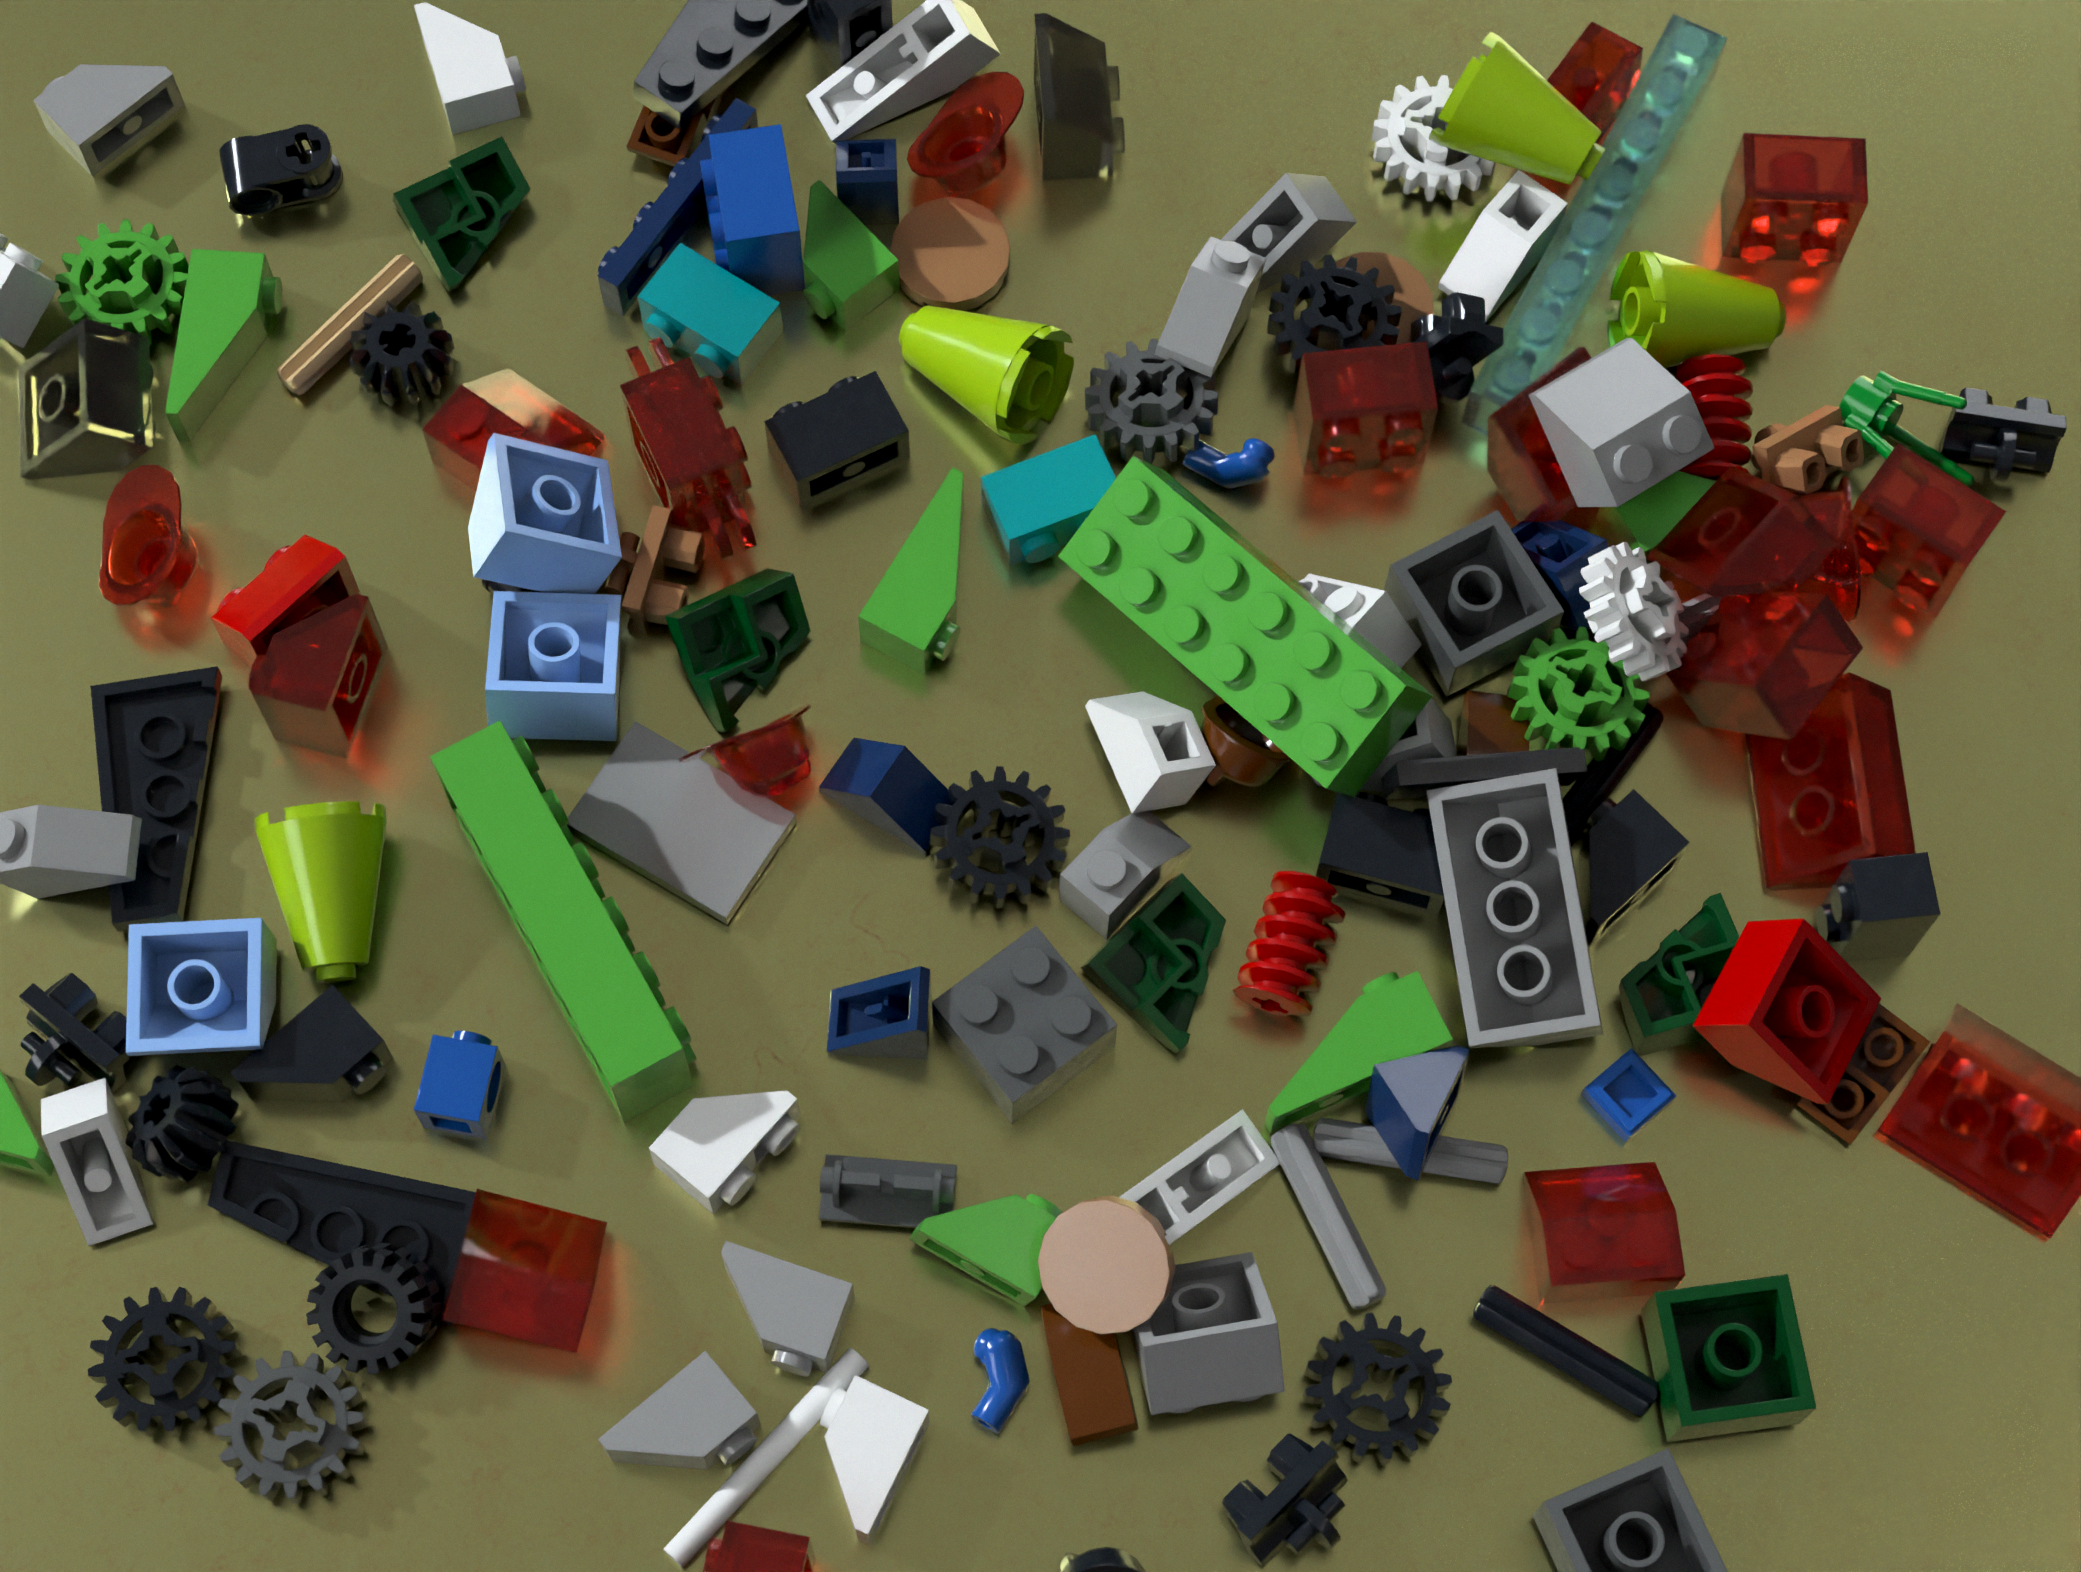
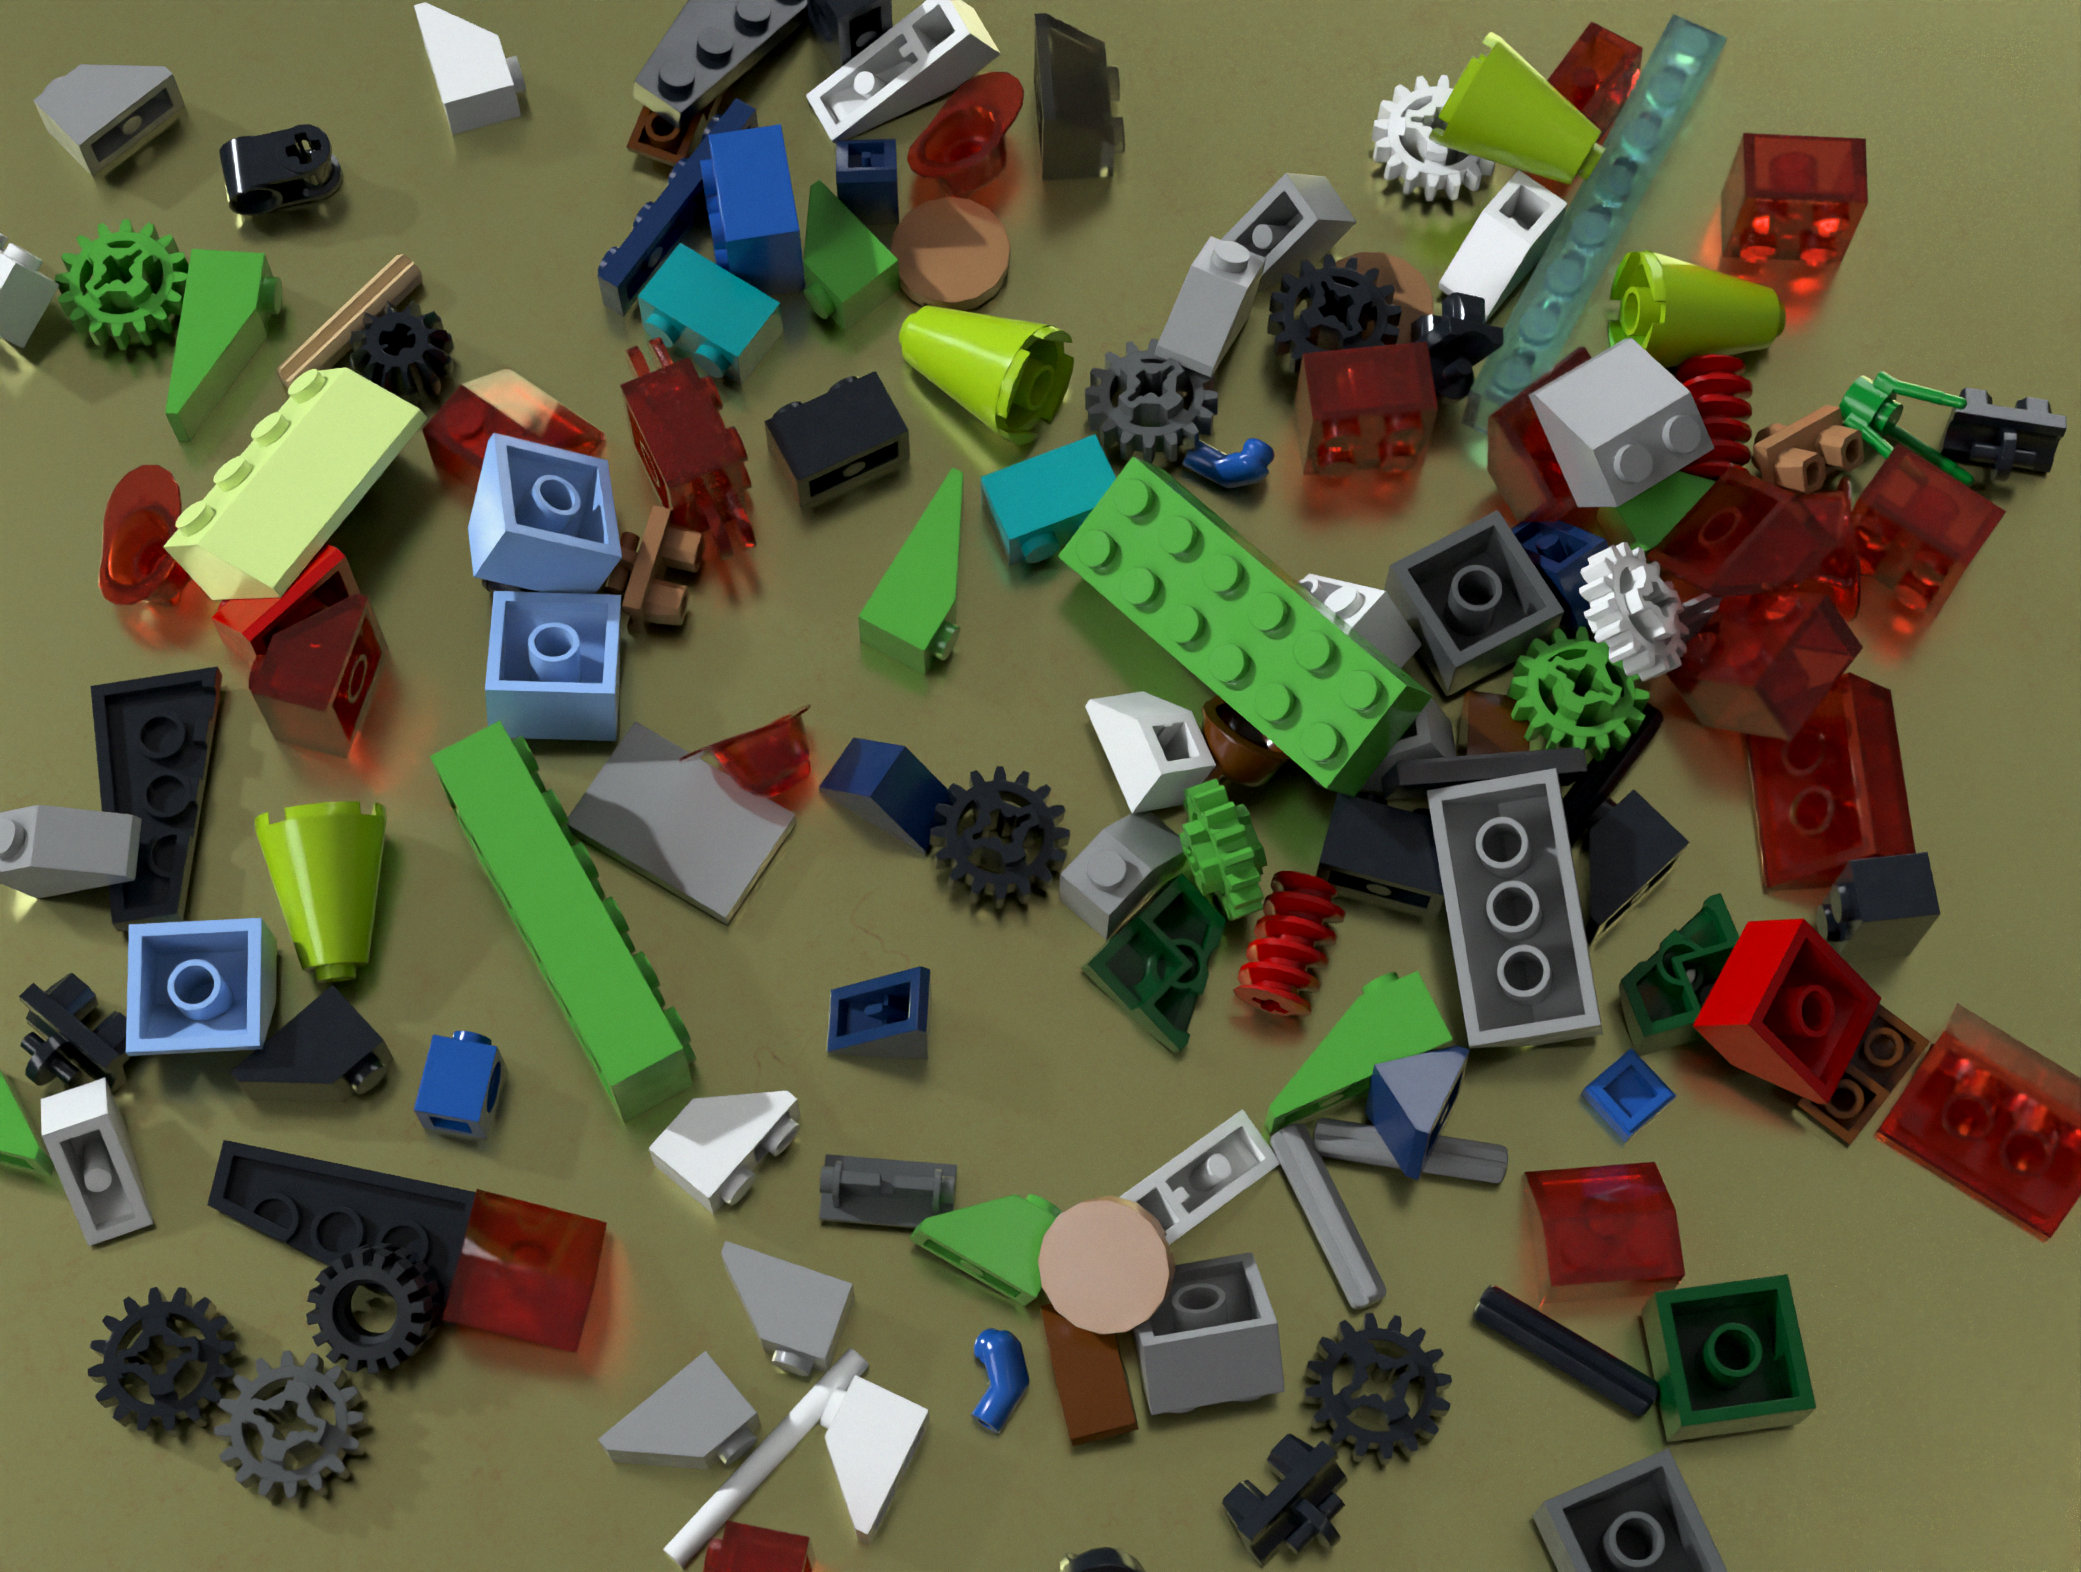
clear smoke slope [18,318,156,480] -> none
black gear [125,1065,239,1183] -> none
dark green slope [393,136,531,292] -> none
dark green slope [665,568,811,732] -> none
dark grey brick [932,926,1117,1124] -> none
none -> yellowish green slope [163,367,427,600]
none -> bright green gear [1179,778,1267,921]

